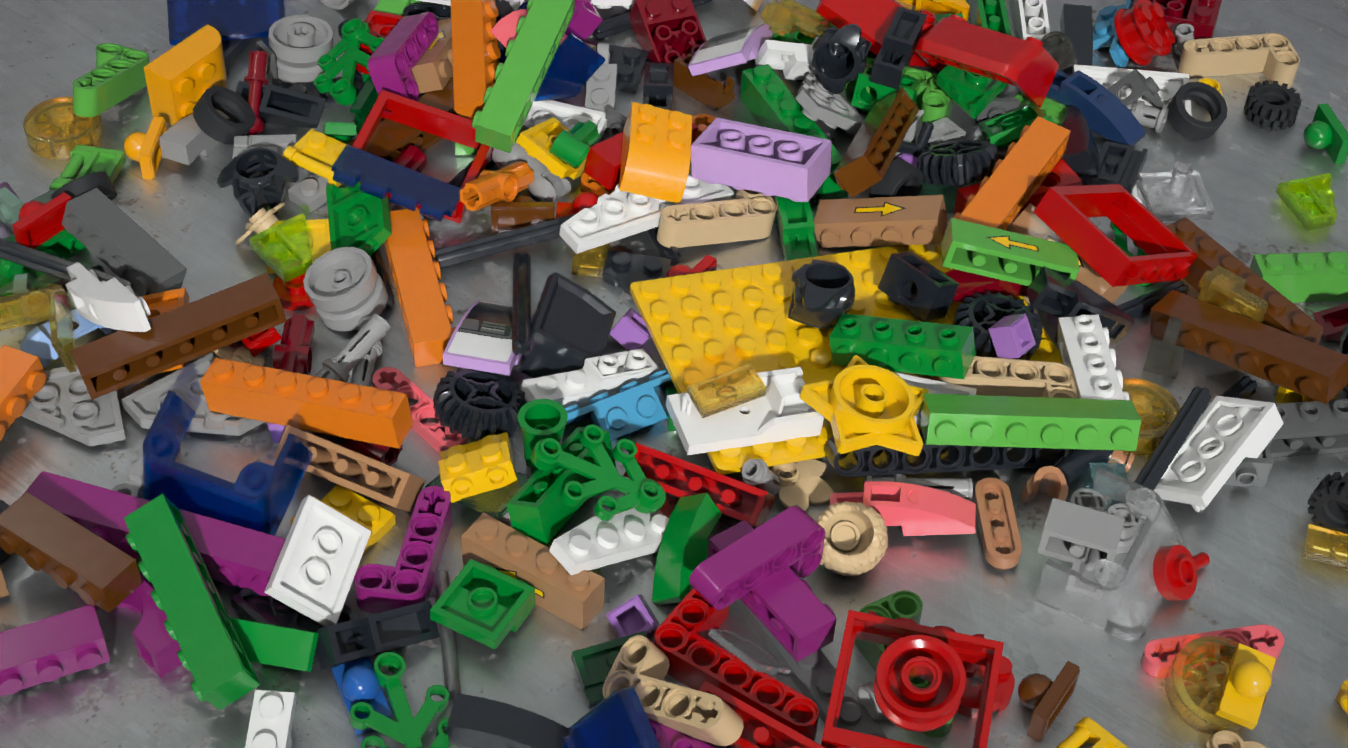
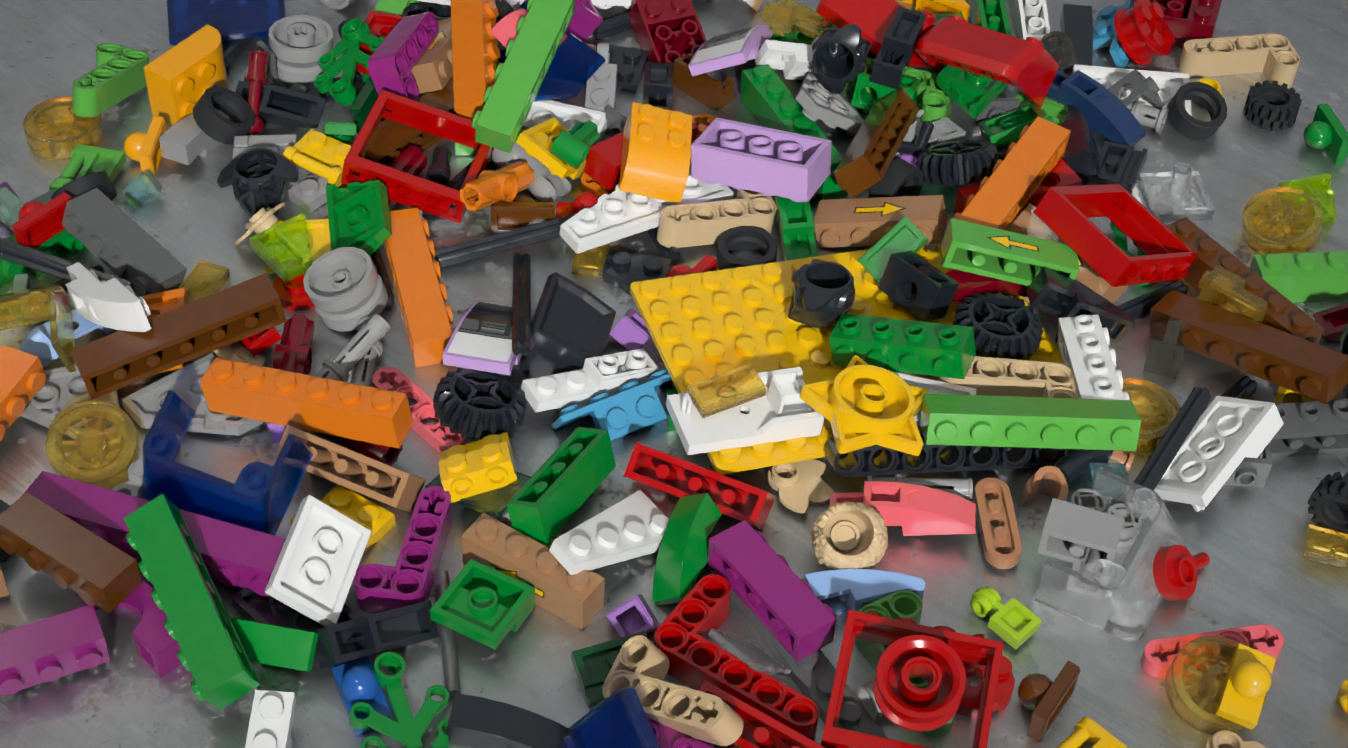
clear blue windscreen [331,145,461,222] -> none
green plant [517,399,568,474] -> none
green plant [531,425,666,521] -> none
magenta beam [689,505,825,610] -> none
light grey pin [742,459,782,495] -> none
medium lavender slope [989,313,1036,359] -> none
light grey pin [1174,23,1194,57] -> none
none -> clear yellow wheel [45,400,140,489]
none -> clear light blue slope [121,168,163,210]
none -> clear yellow plate [178,260,230,303]
none -> black pin [425,147,452,186]
none -> black tyre [717,226,777,270]
none -> light blue slope [804,569,925,615]
none -> green tile [858,216,929,283]
none -> lime plate [970,587,1042,650]
none -> clear yellow wheel [1242,187,1323,254]

